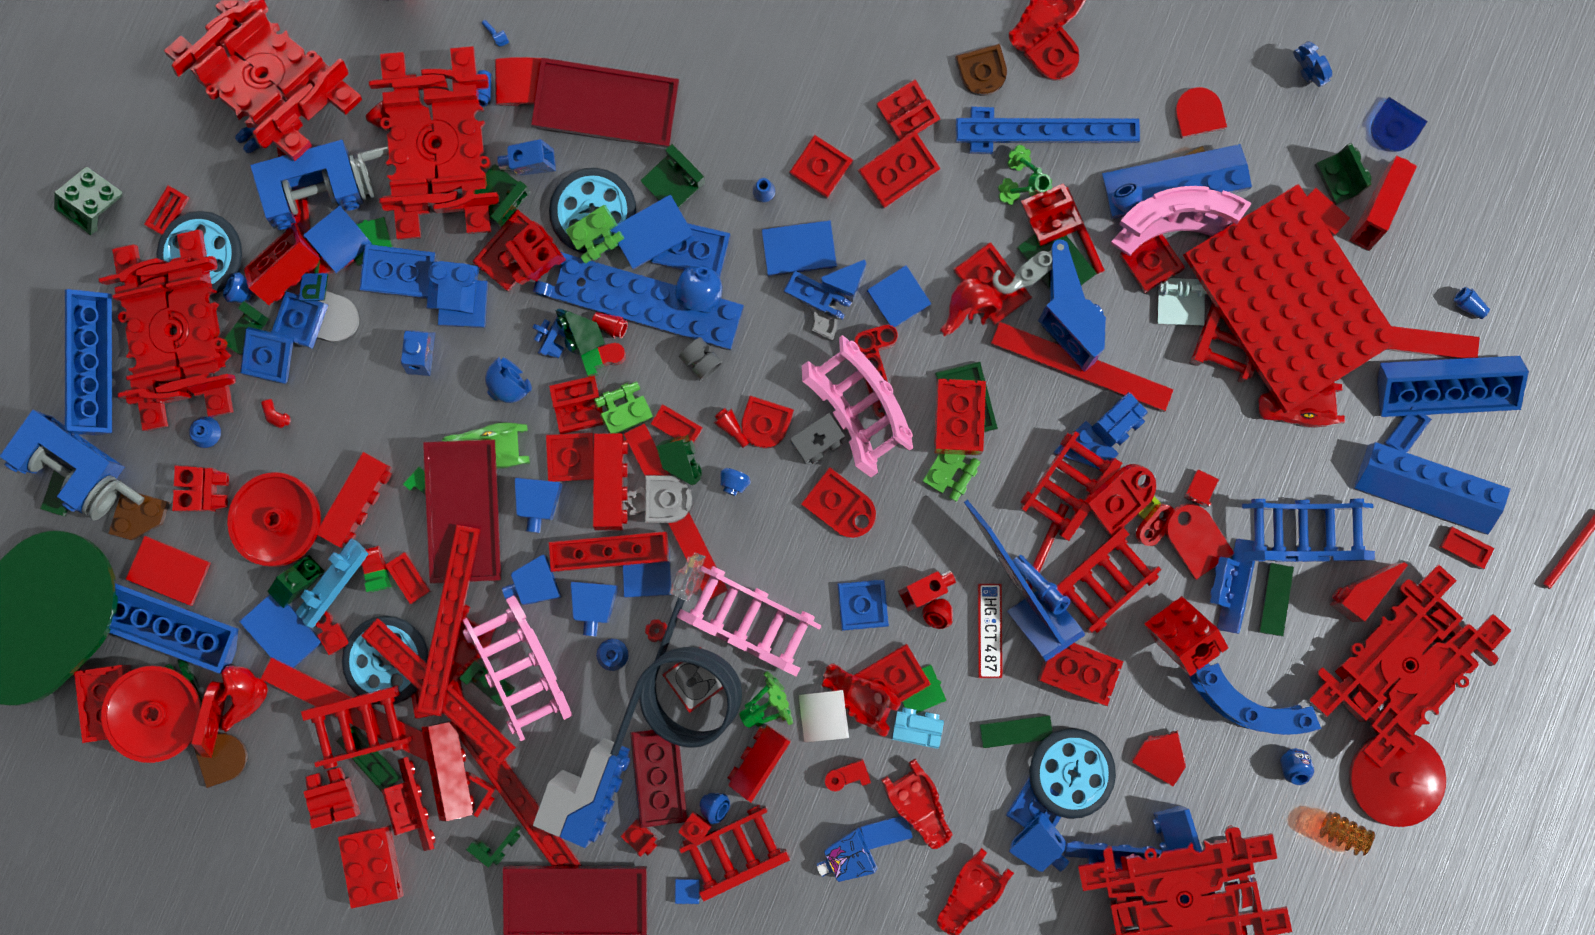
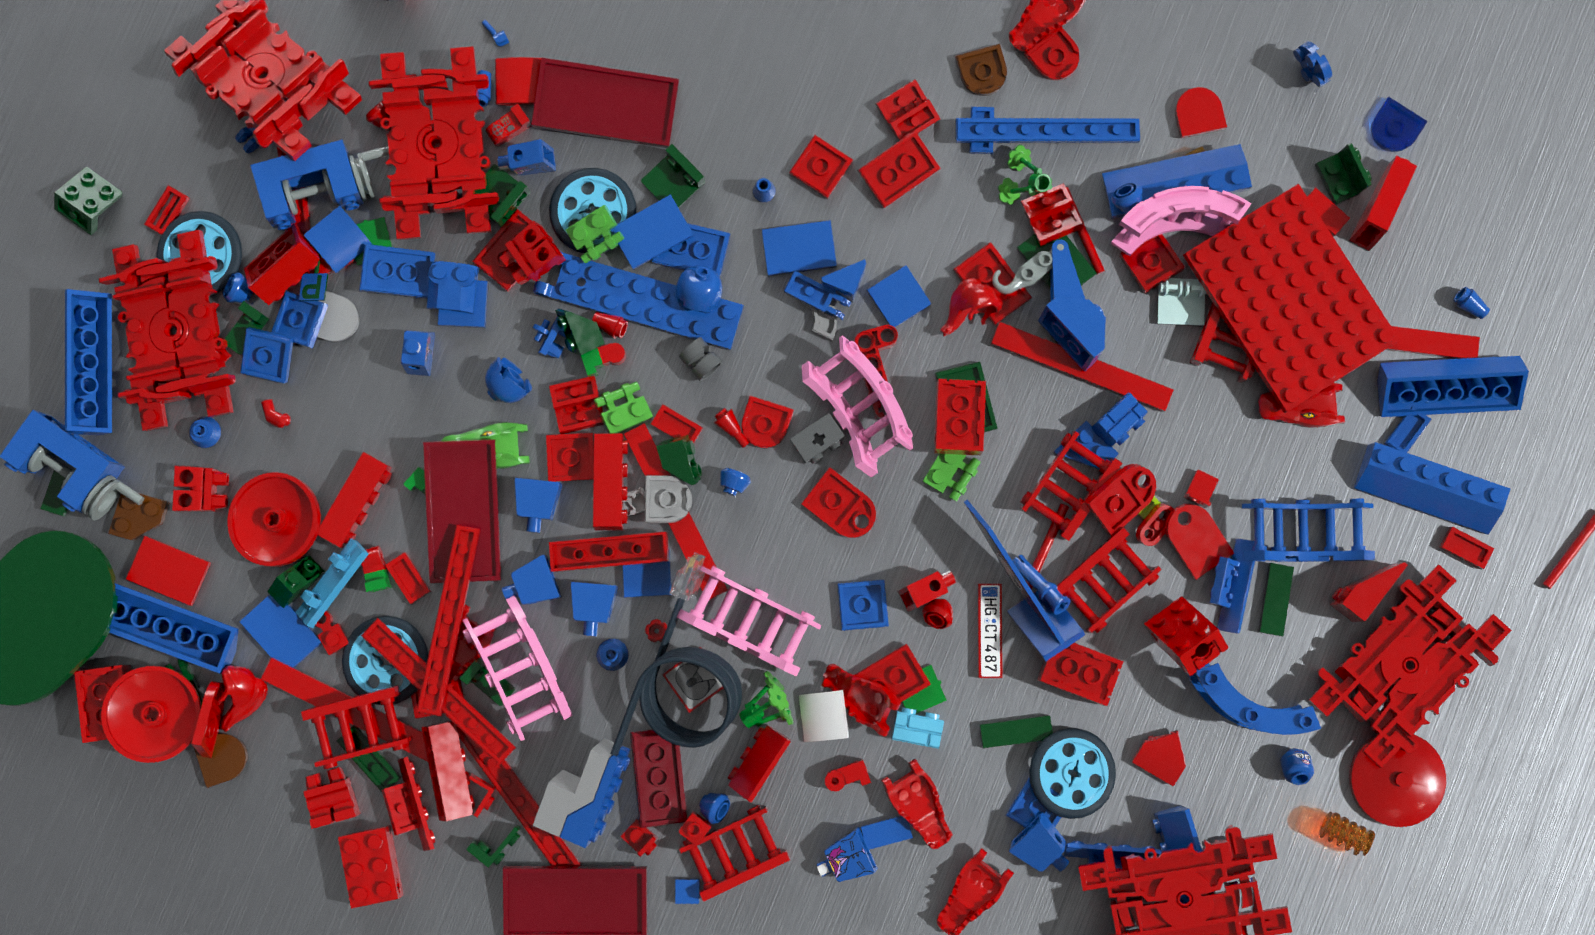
none -> red leg [485,104,532,147]

